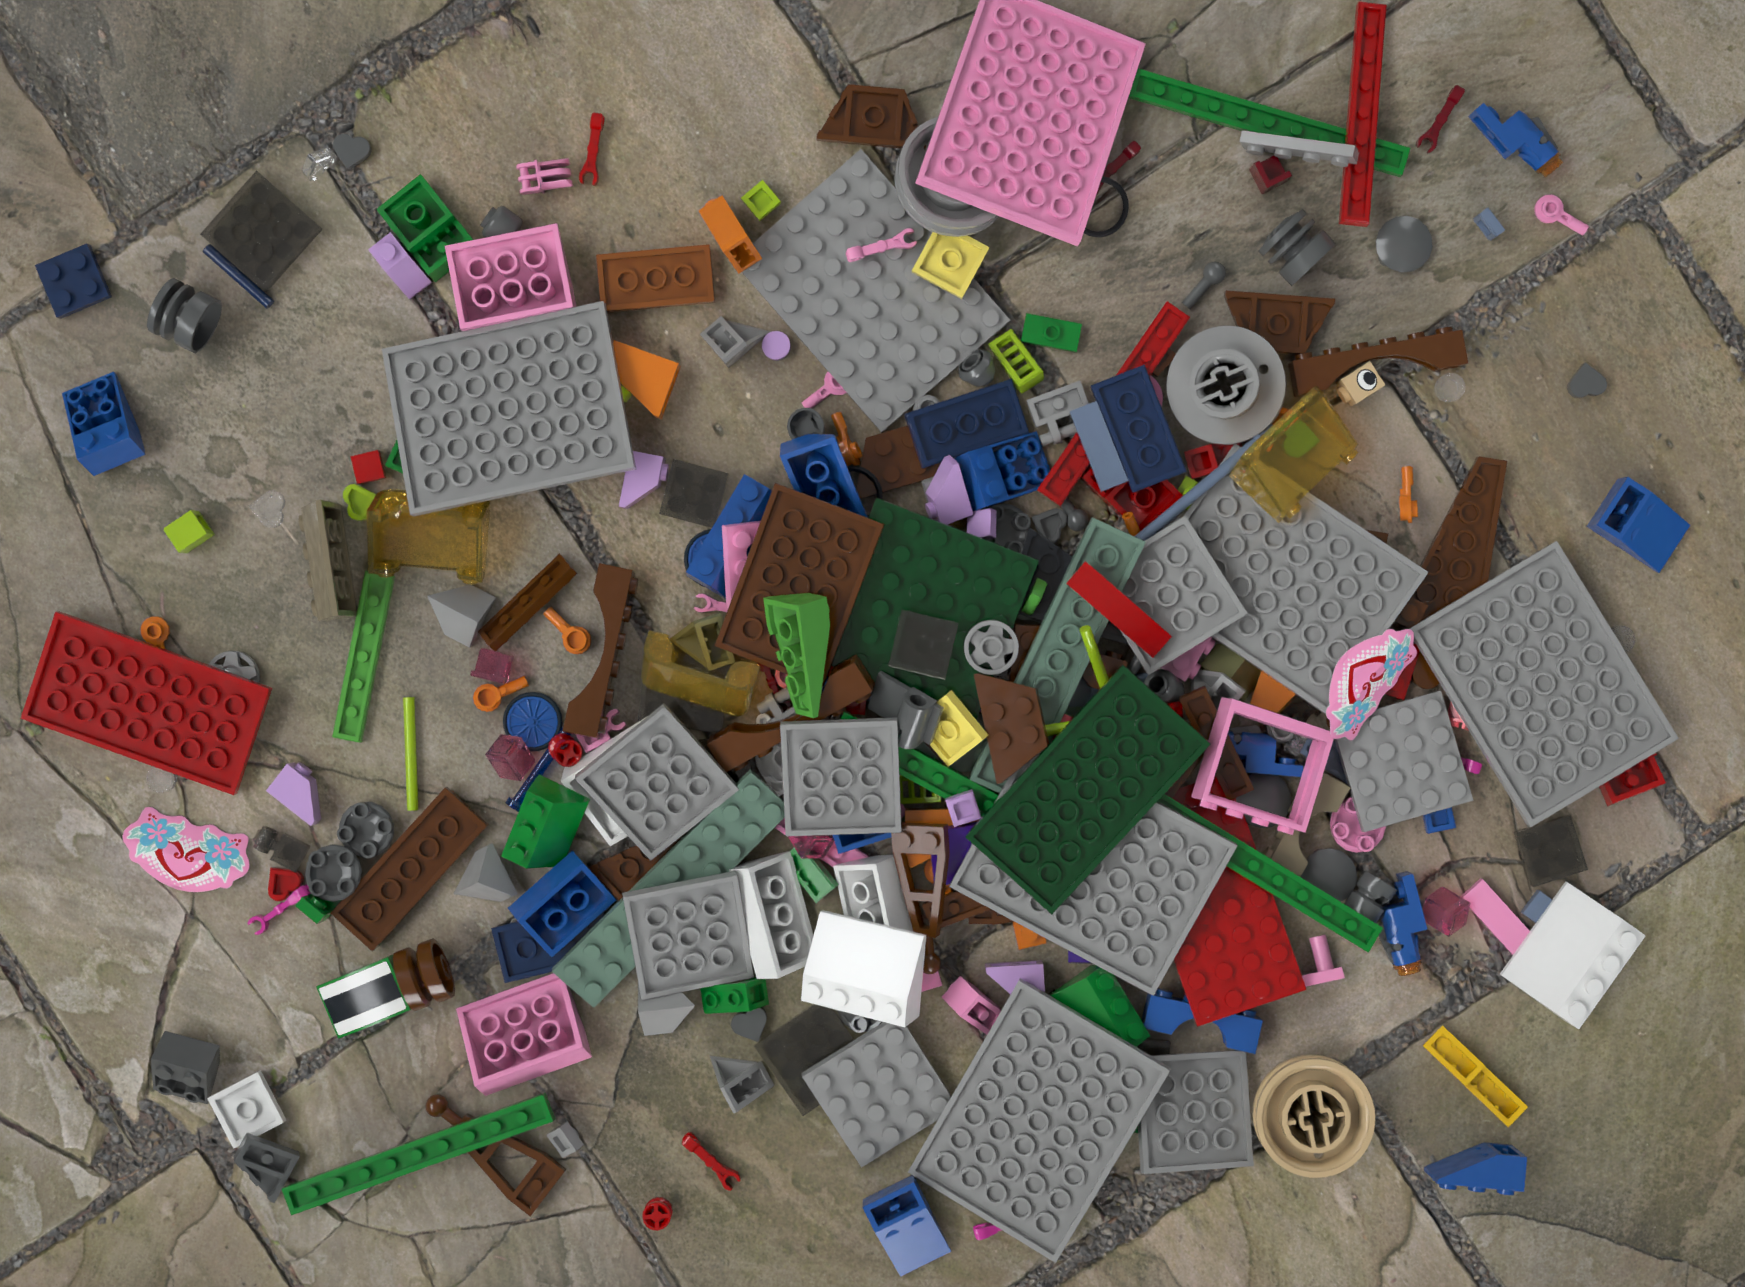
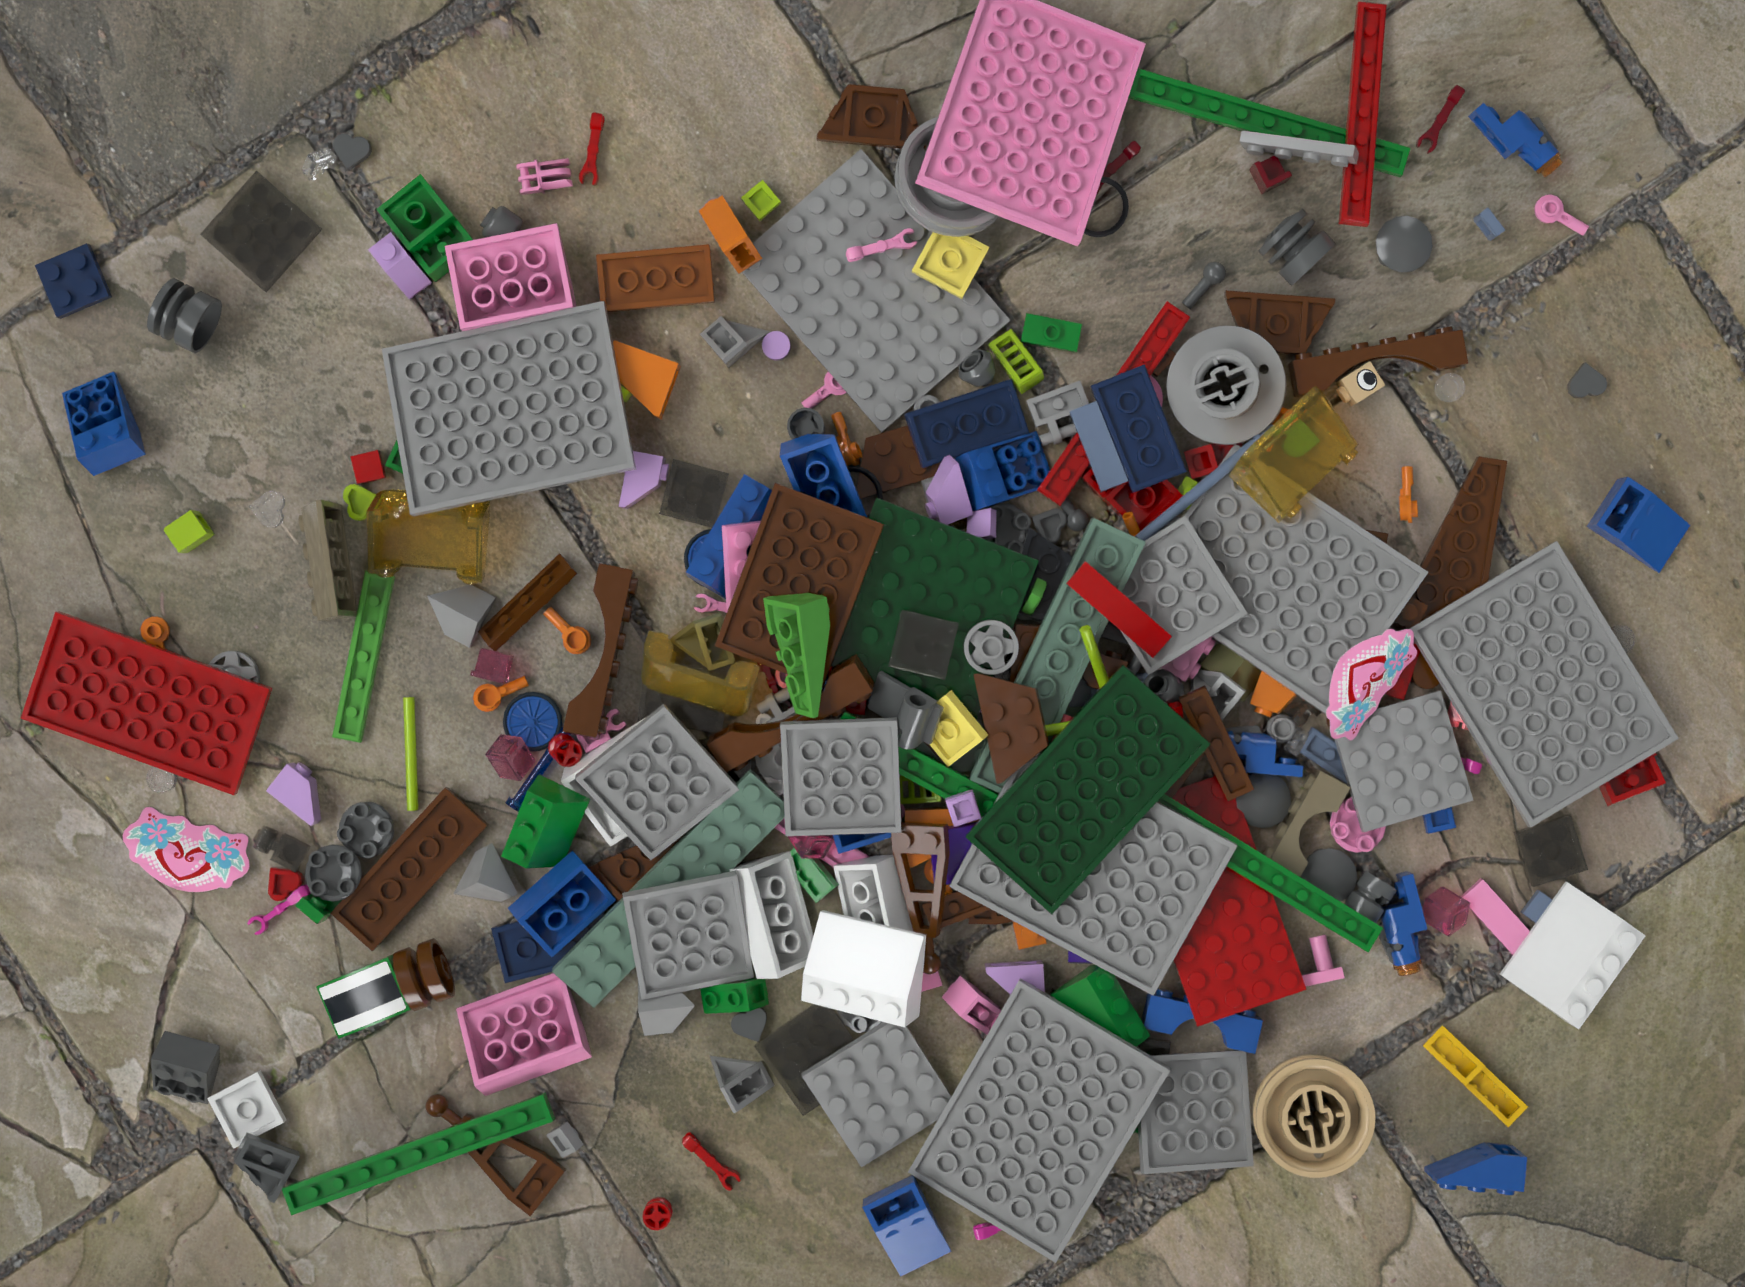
dark blue bar [203,244,274,309] -> none
bright pink window [1191,697,1334,835] -> none

